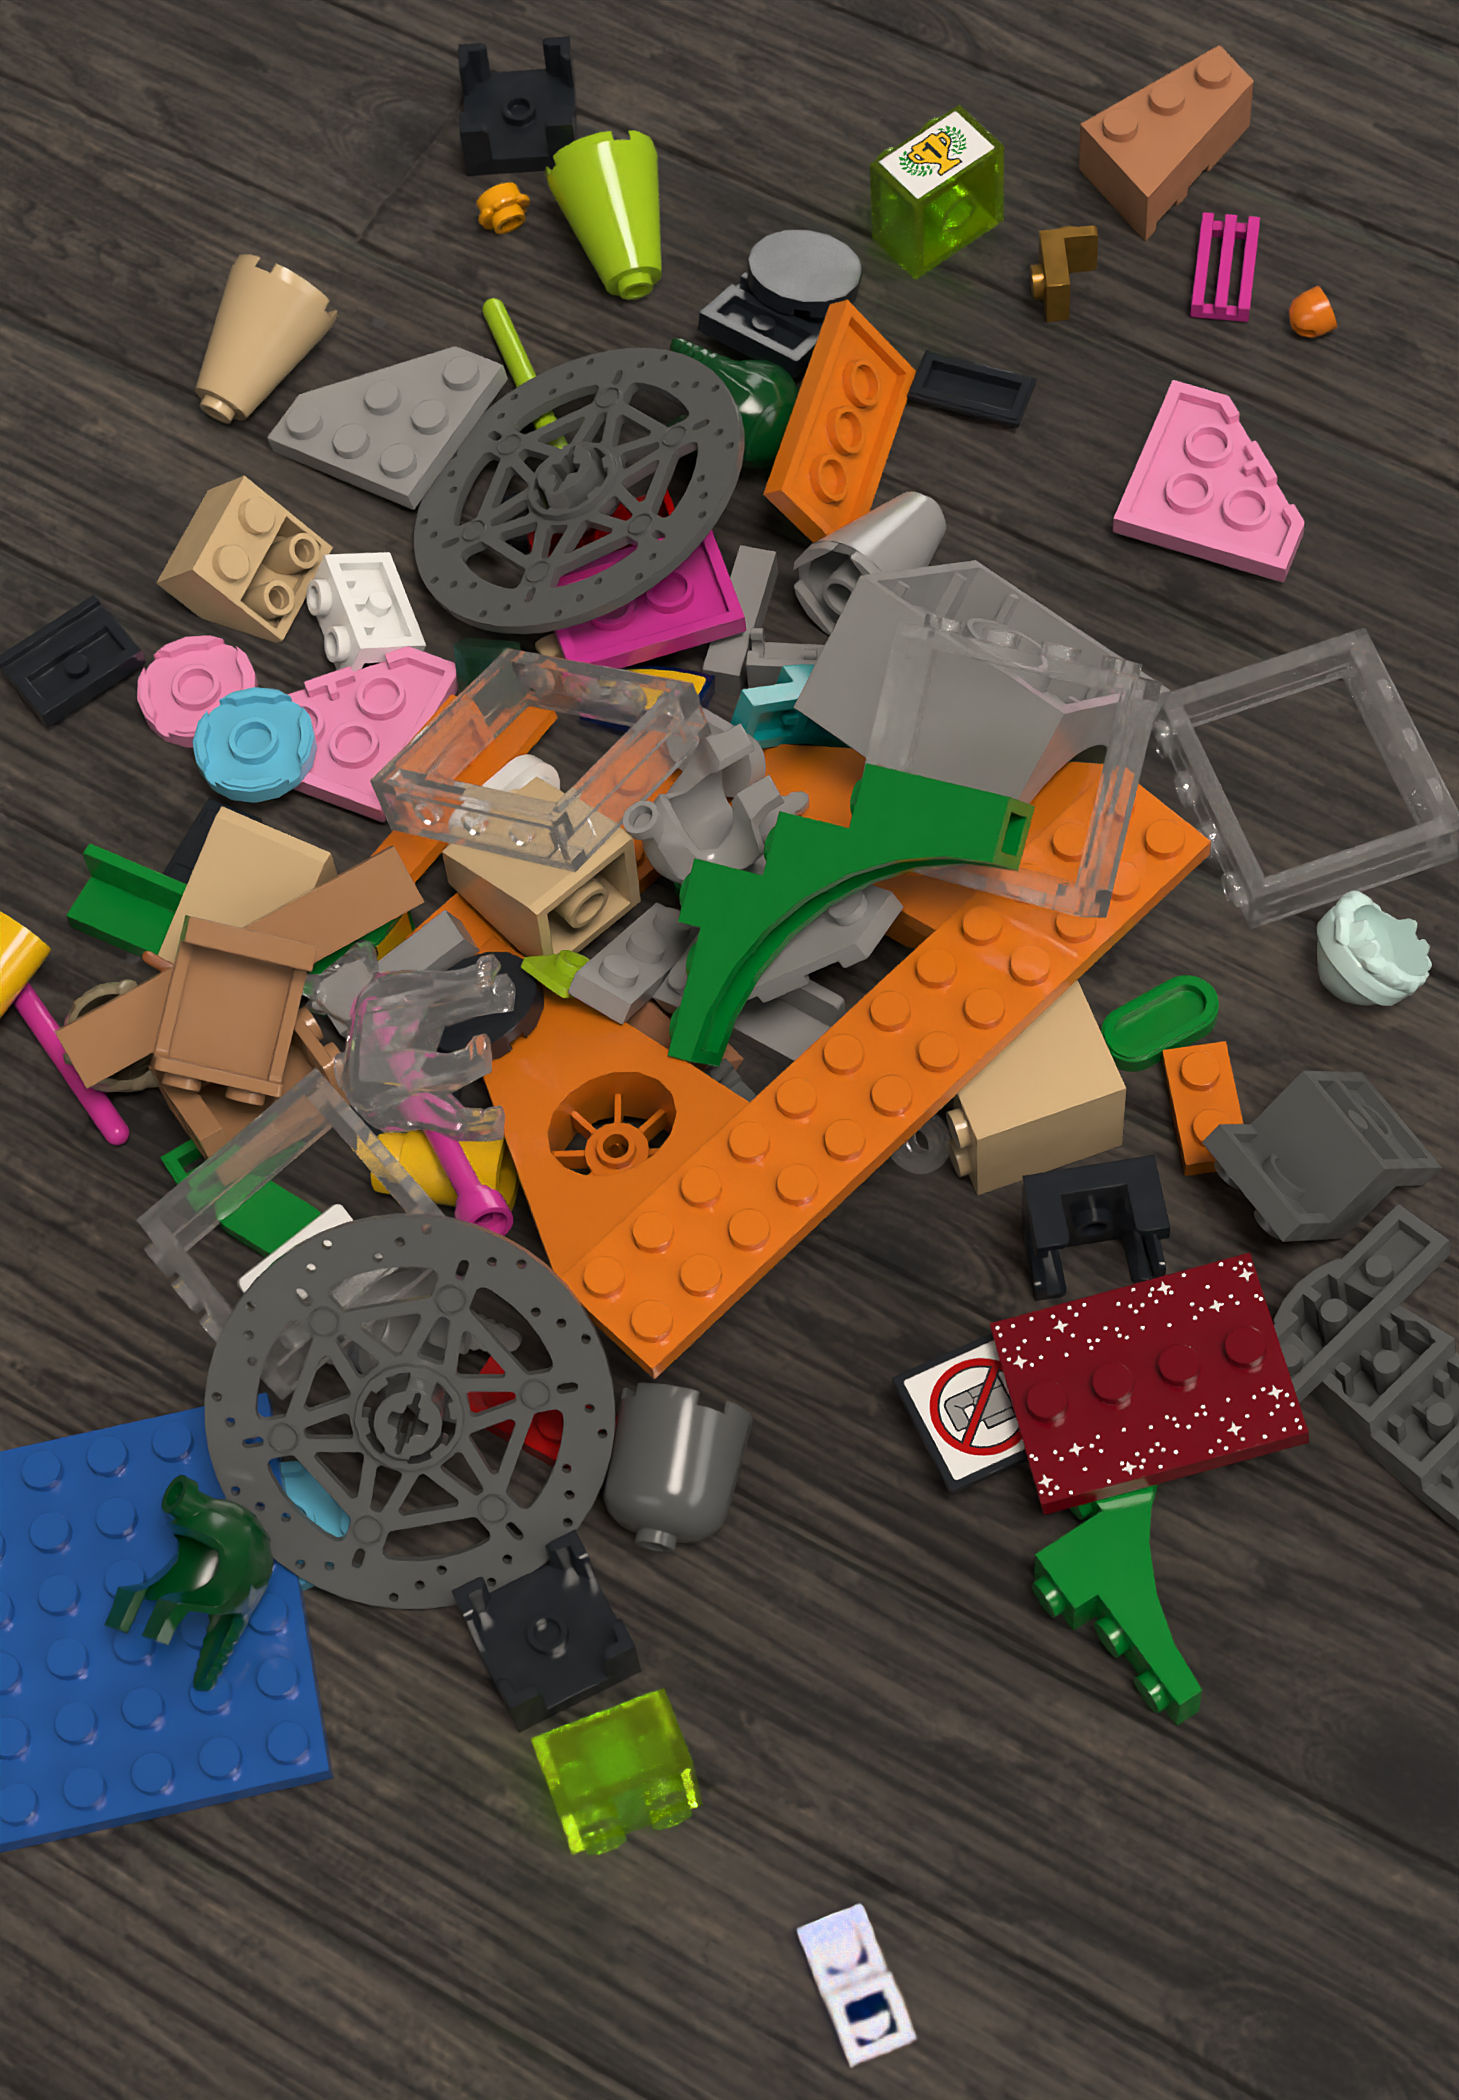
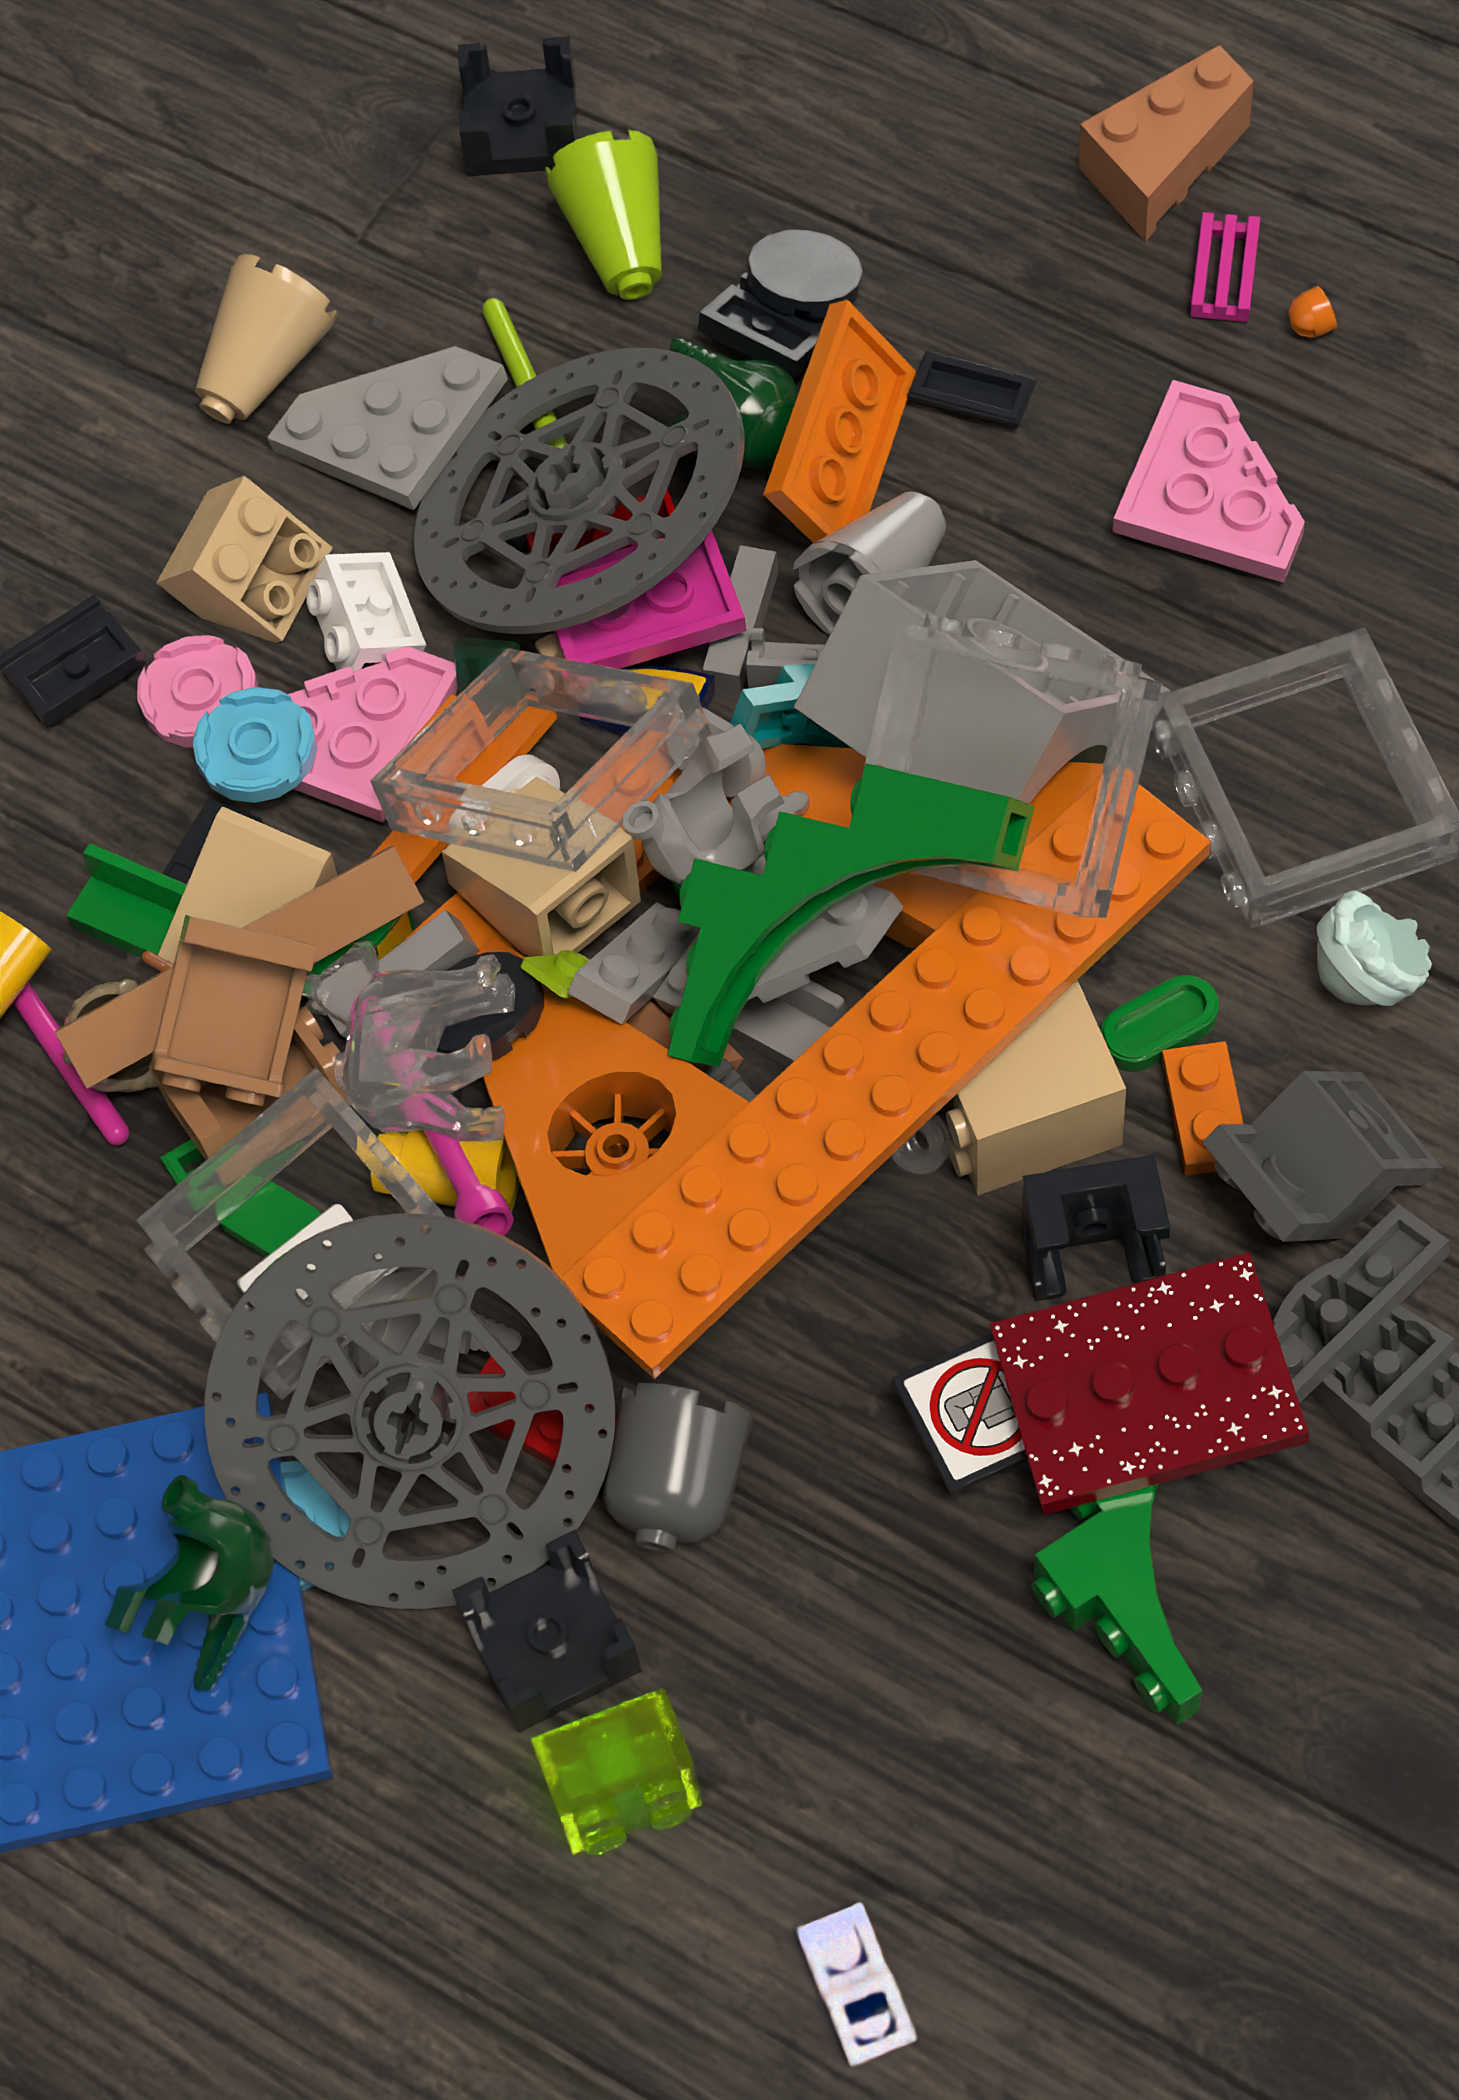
light orange plate [476,182,530,234] -> none
clear neon green brick [869,104,1004,280] -> none
pearl gold bracket [1030,226,1098,322] -> none

